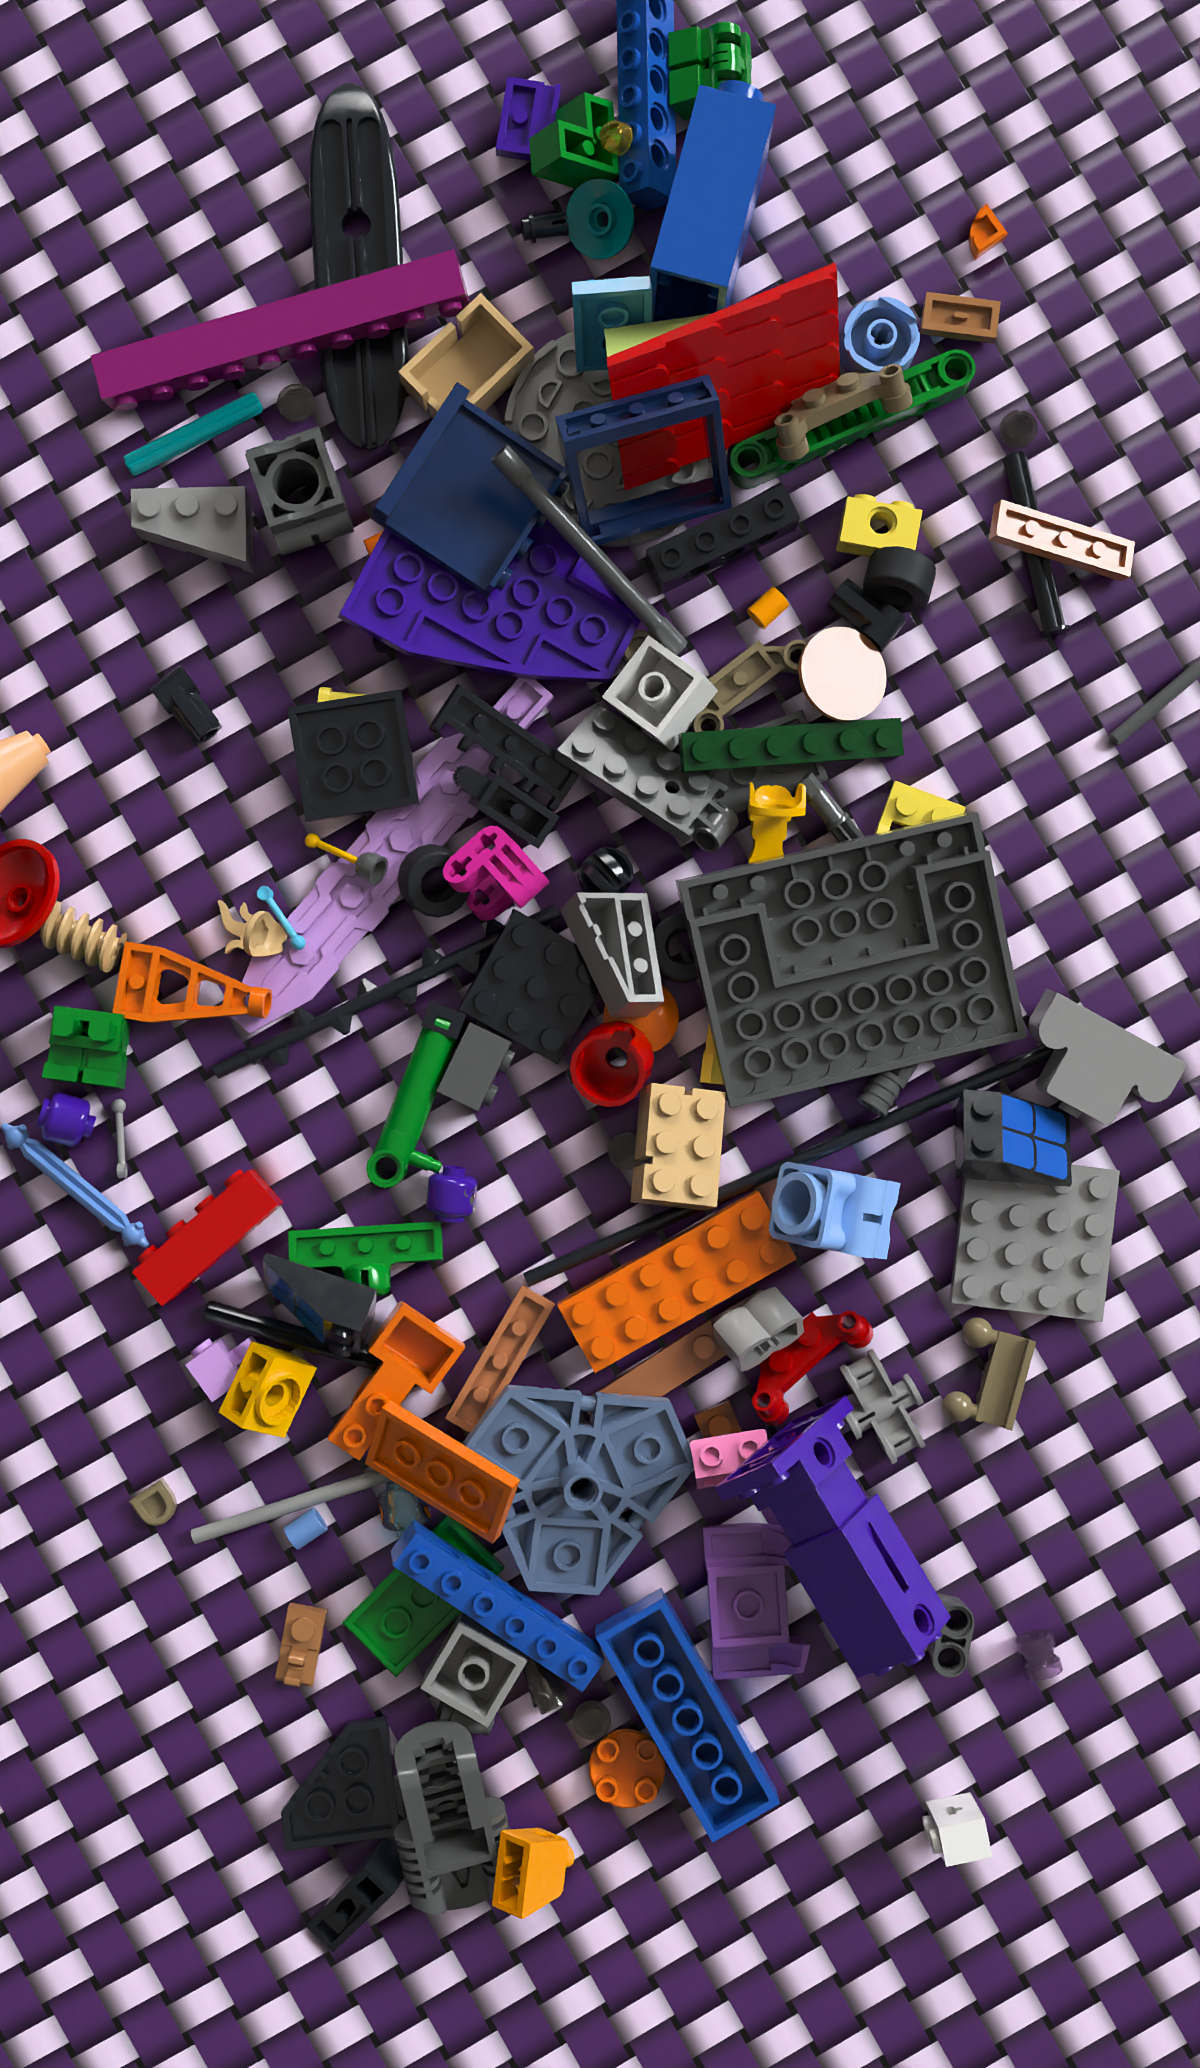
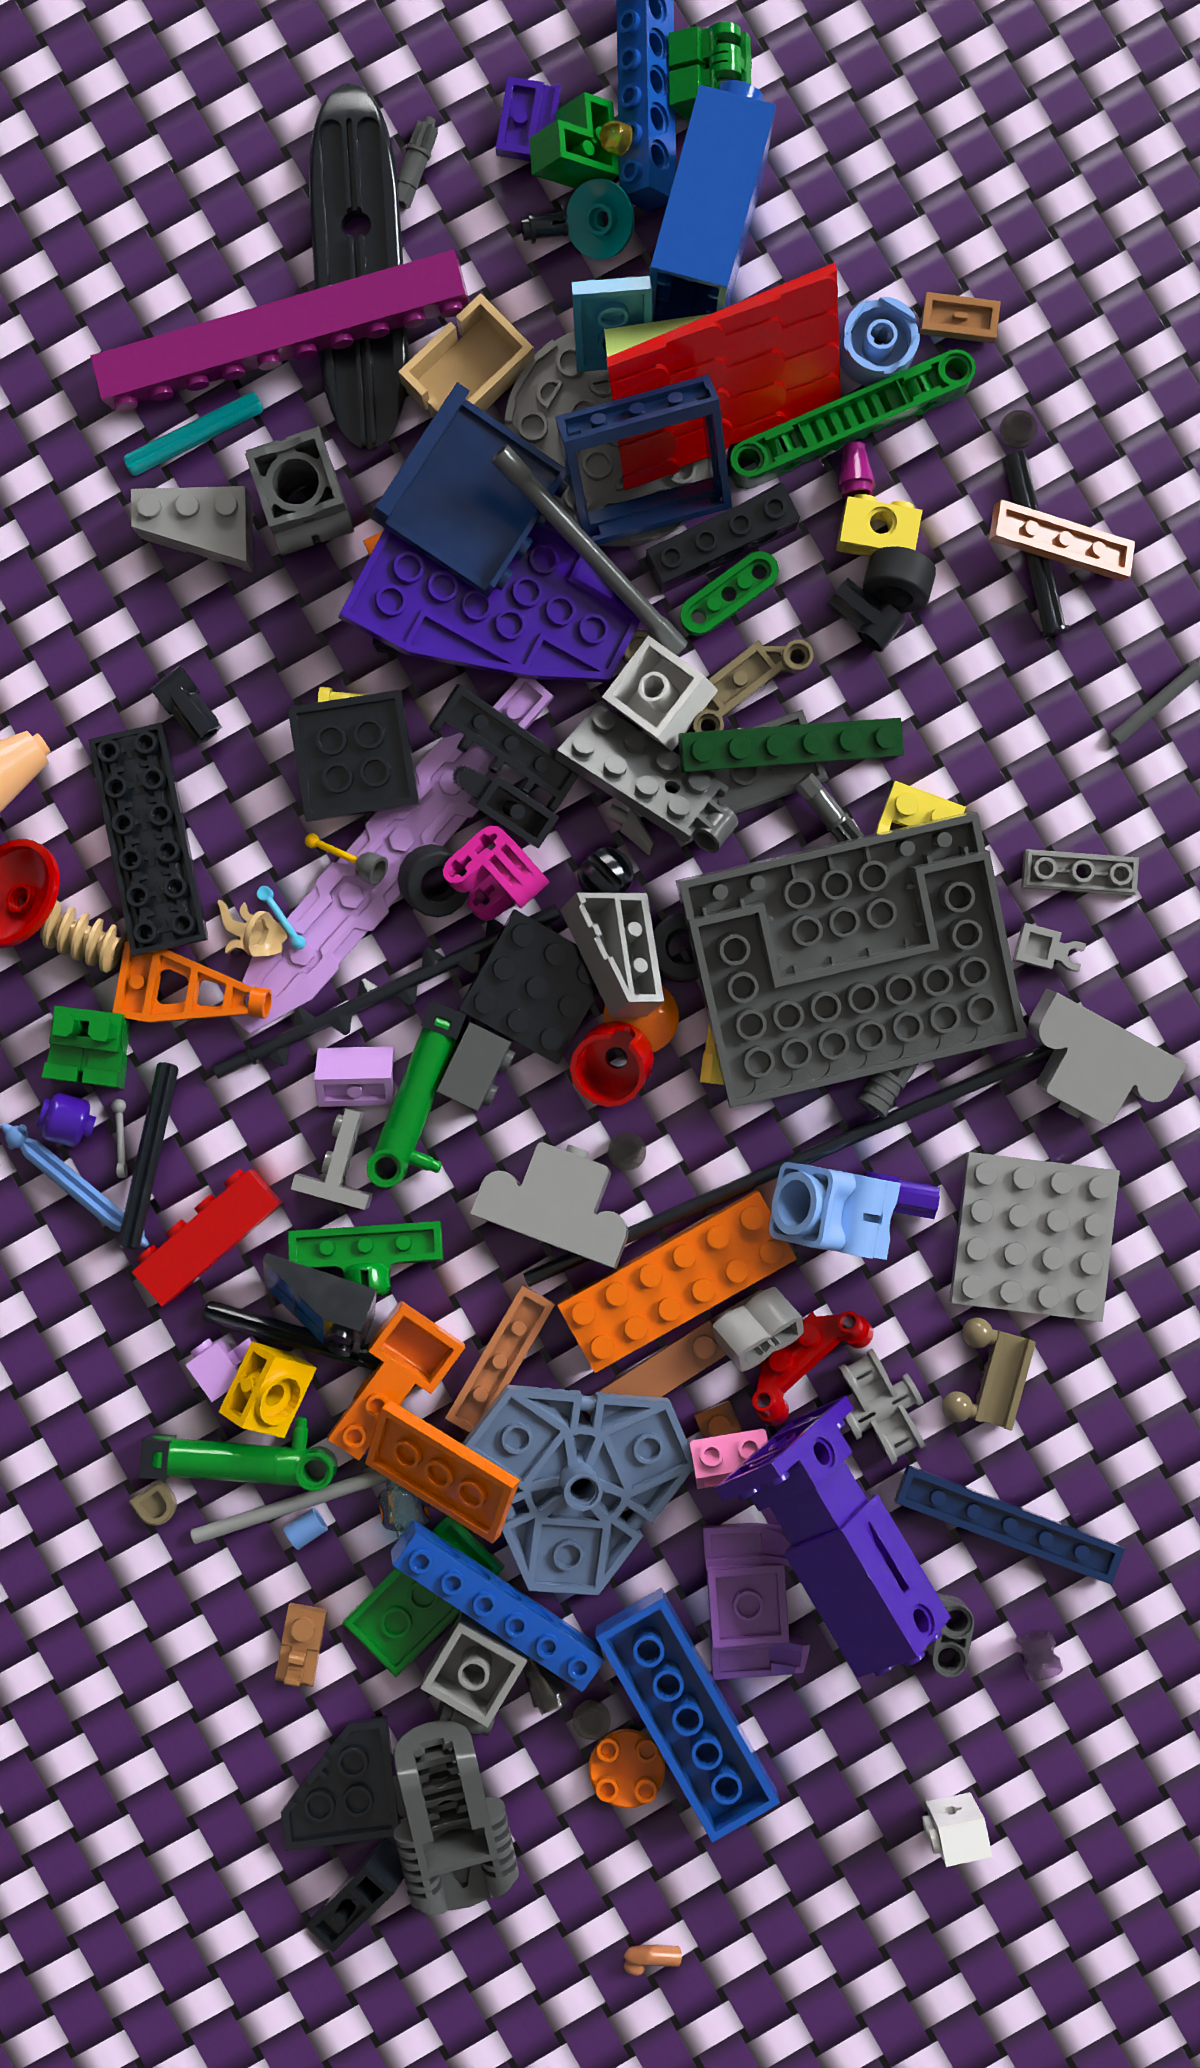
clear smoke plate [277,384,315,423] -> none
dark purple head [426,1165,478,1223] -> none
light orange torso [492,1828,574,1919] -> none
tan piece [631,1083,726,1210] -> none
light orange hinge [747,587,789,629] -> none
yellow hair [747,782,806,863] -> none
dark tan plate [774,364,913,461] -> none
piece [798,627,887,722] -> none
black slope [955,1089,1072,1187] -> none
orange tile [969,204,1008,260] -> none
none -> black plate [88,722,208,957]
none -> black axle [118,1062,179,1250]
none -> green piece [139,1416,338,1491]
none -> light grey bracket [291,1109,373,1210]
none -> lavender panel [314,1046,395,1107]
none -> dark grey piece [397,116,438,209]
none -> light grey brick [470,1142,629,1269]
none -> light grey bar [606,804,654,855]
none -> nougat arm [624,1944,682,1976]
none -> green plate [680,551,779,636]
none -> magenta cone [838,441,876,501]
none -> dark purple piece [866,1171,940,1219]
none -> dark blue plate [894,1464,1125,1585]
none -> light grey plate [1013,923,1086,972]
none -> light grey tile [1021,849,1139,896]

